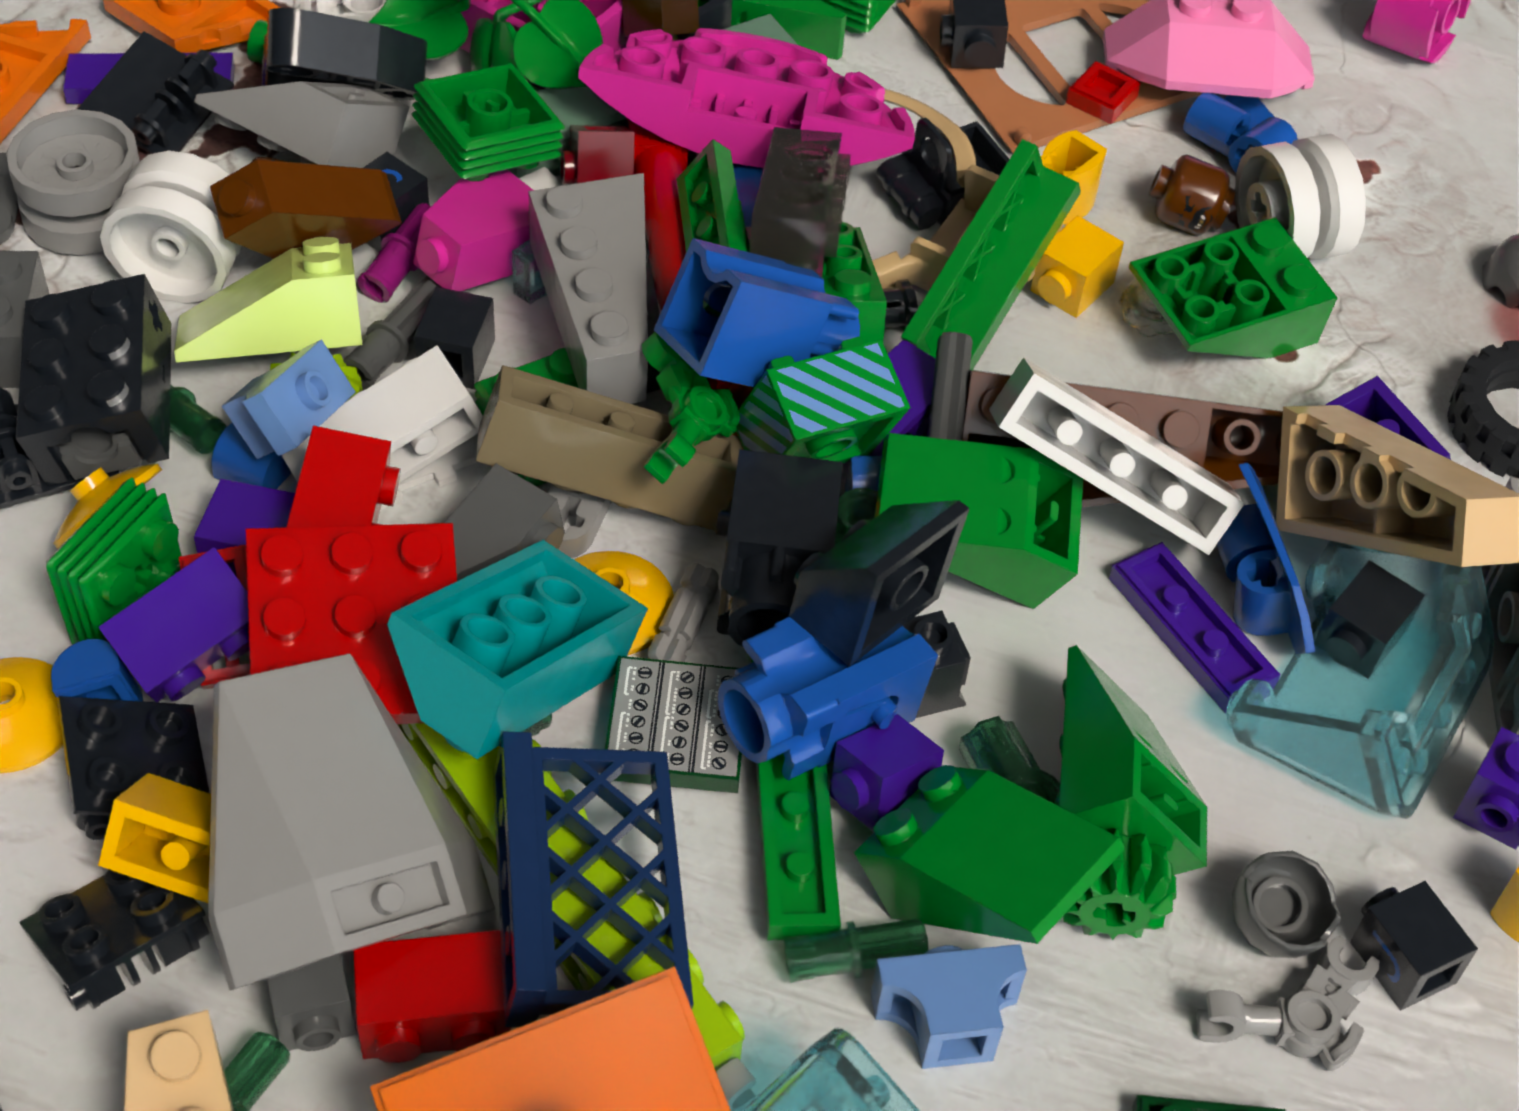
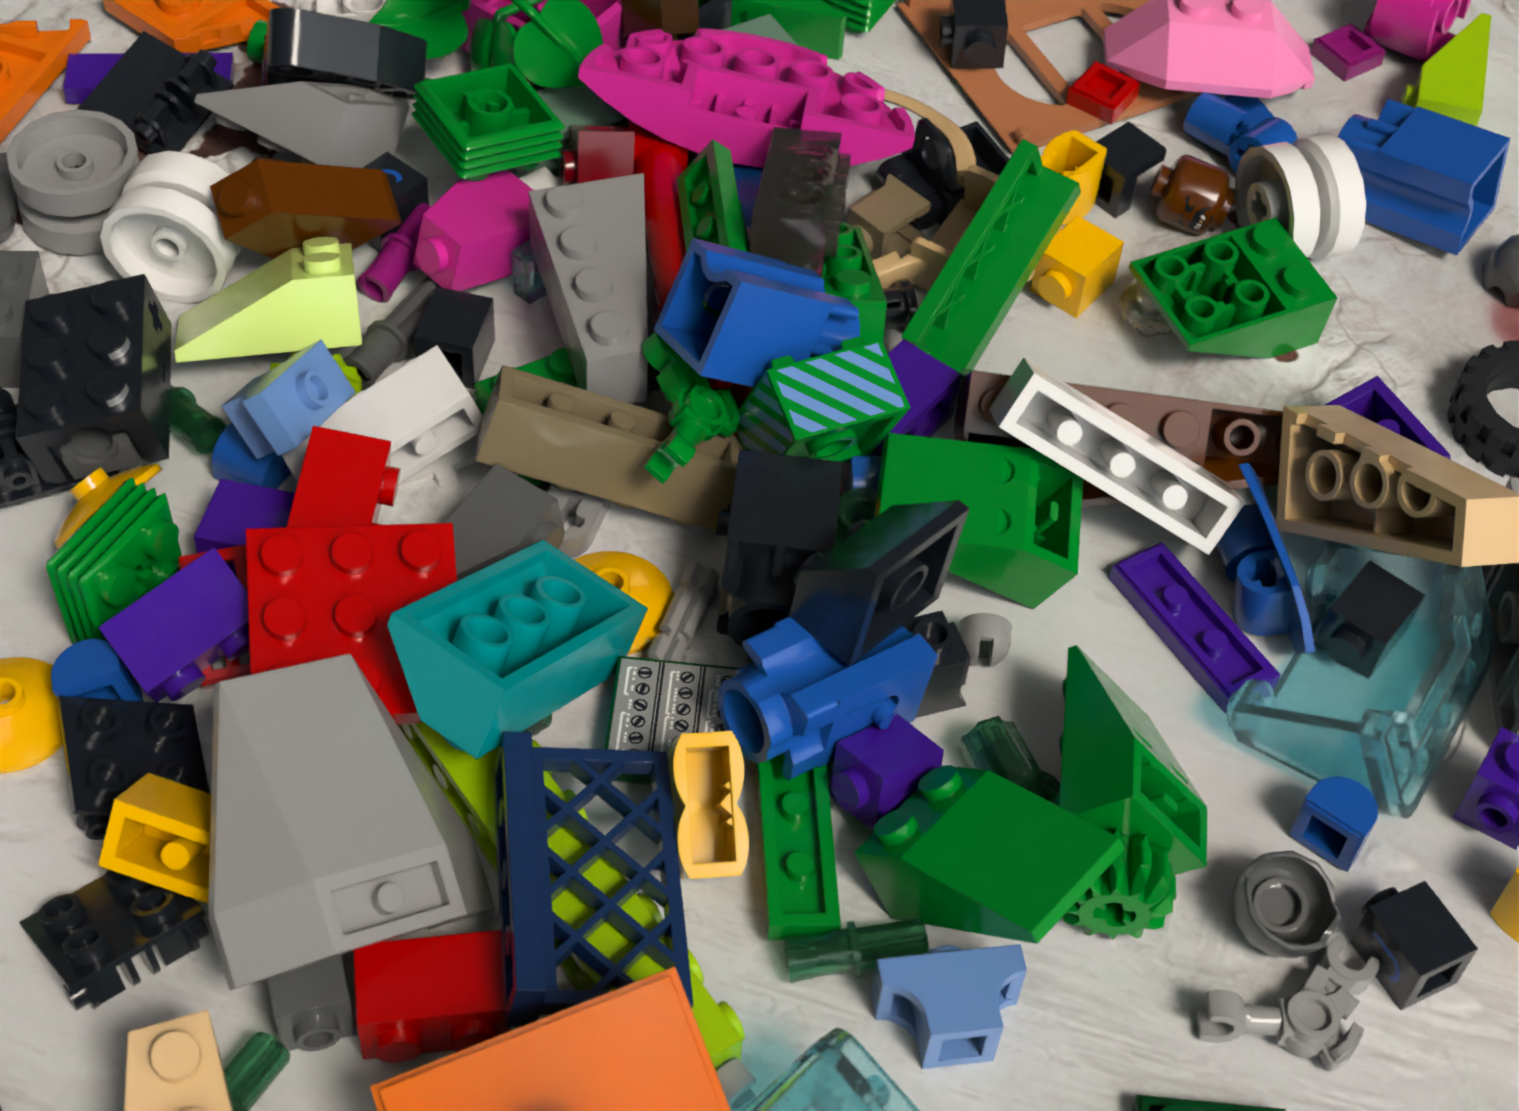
dark grey axle [927,332,973,441] -> none
none -> yellow brick [668,731,749,880]
none -> dark tan window [847,174,931,260]
none -> light grey hinge [959,613,1012,667]
none -> black panel [1095,121,1167,218]
none -> blue brick [1289,776,1378,872]
none -> magenta tile [1310,23,1386,82]
none -> blue piece [1338,99,1510,255]
none -> lime slope [1400,13,1492,126]

